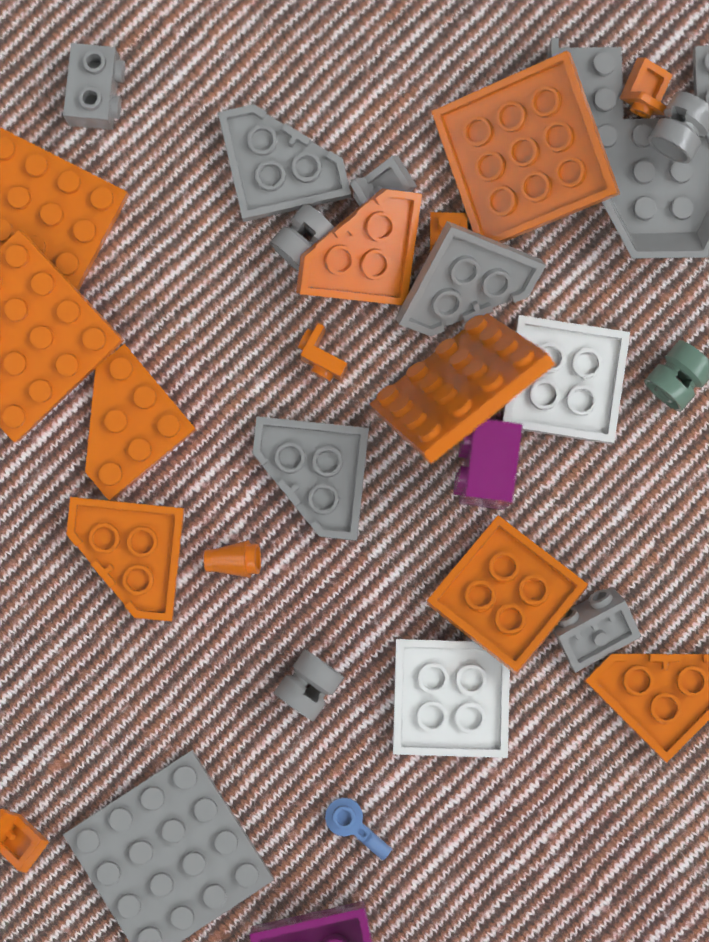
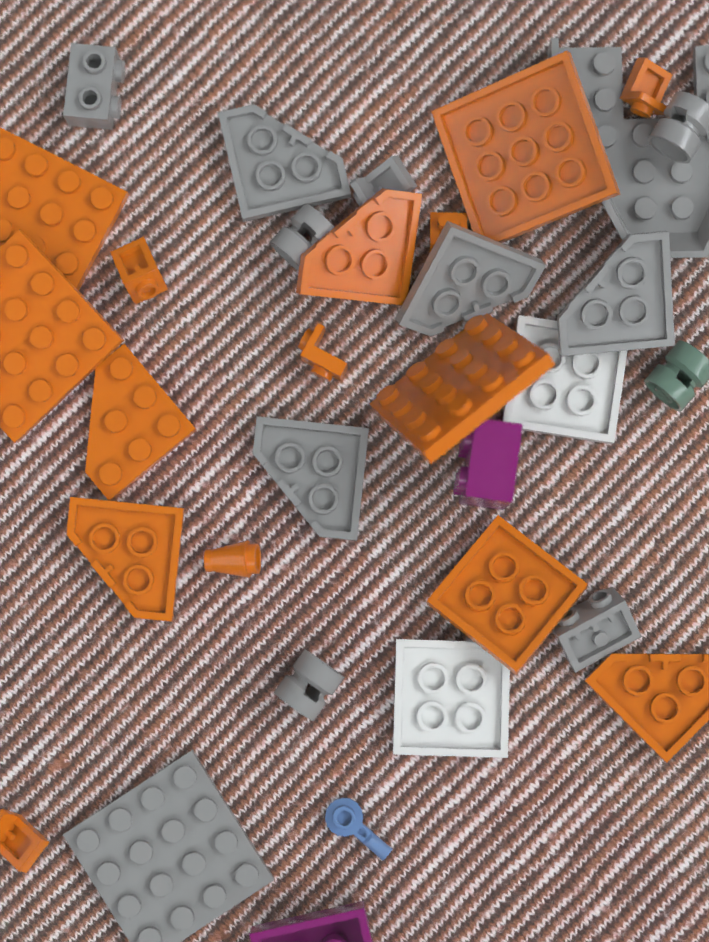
none -> orange bracket [110,236,168,304]
none -> light grey plate [557,231,675,356]

